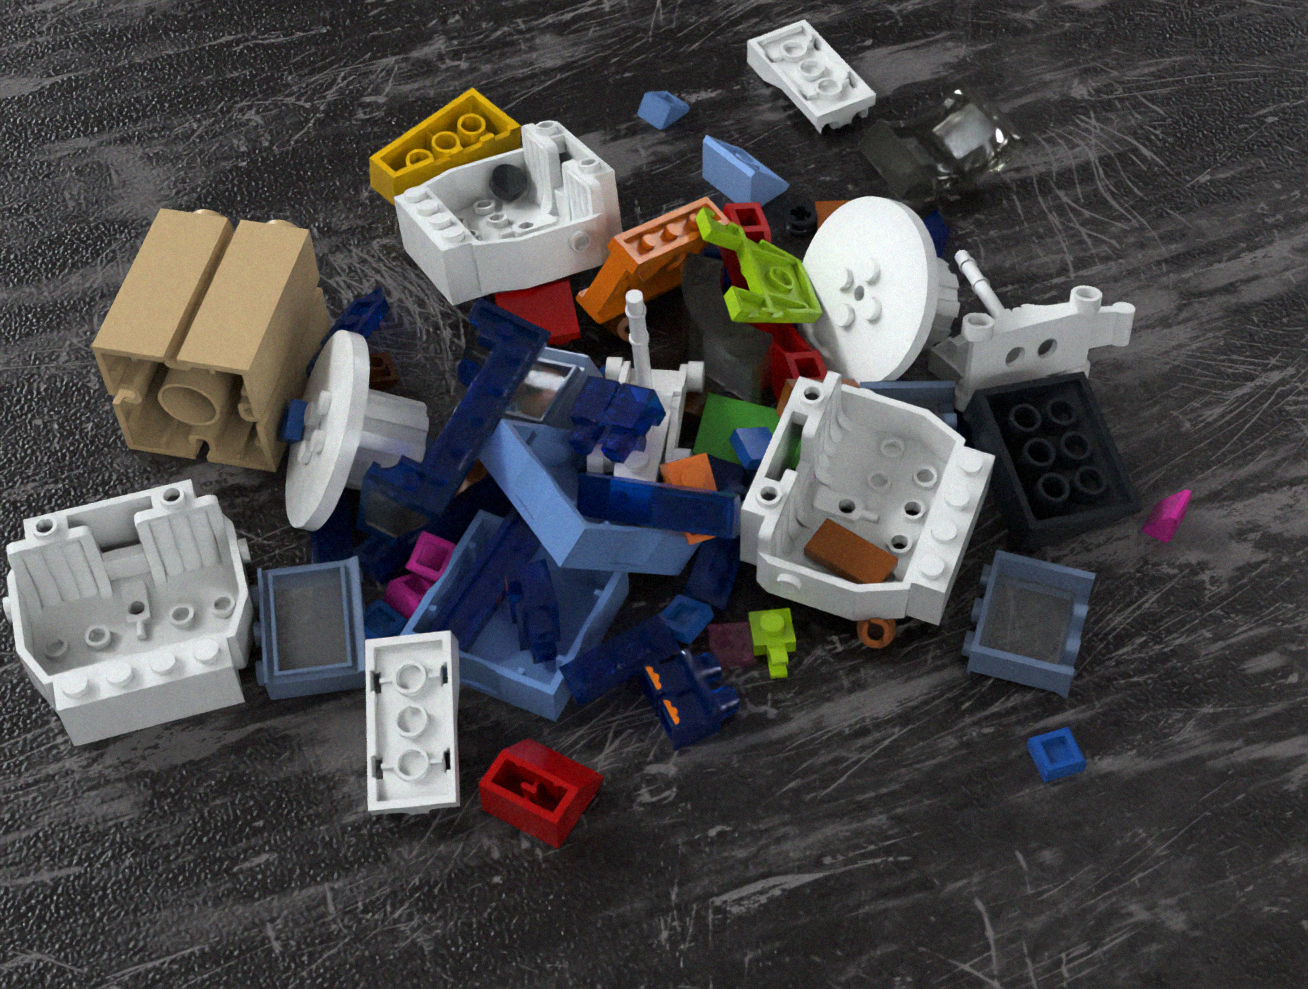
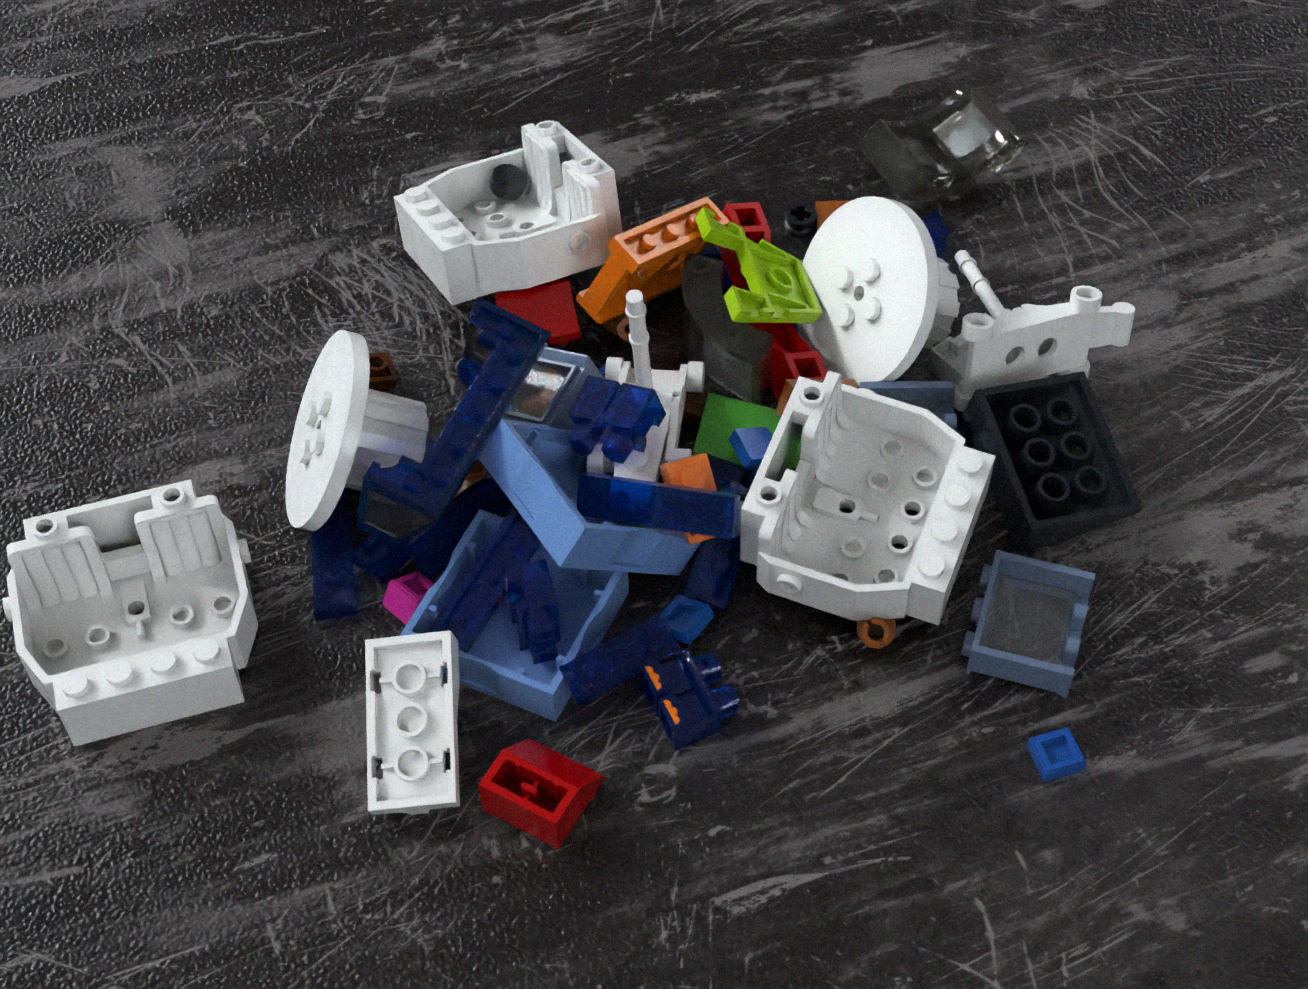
tan brick [91,208,332,472] -> none
window [251,555,368,700] -> none
blue tile [278,399,309,444] -> none
clear blue plate [305,286,390,379] -> none
blue tile [364,598,408,639] -> none
yellow wedge [369,88,521,206] -> none
dark pink slope [405,530,457,583] -> none
medium blue slope [638,91,690,130] -> none
light blue slope [702,135,790,207] -> none
clear pink tile [707,622,754,668] -> none
white piece [747,19,876,134] -> none
lime plate [748,608,796,679] -> none
dark orange tile [804,518,899,584] -> none
dark pink slope [1142,489,1192,543] -> none

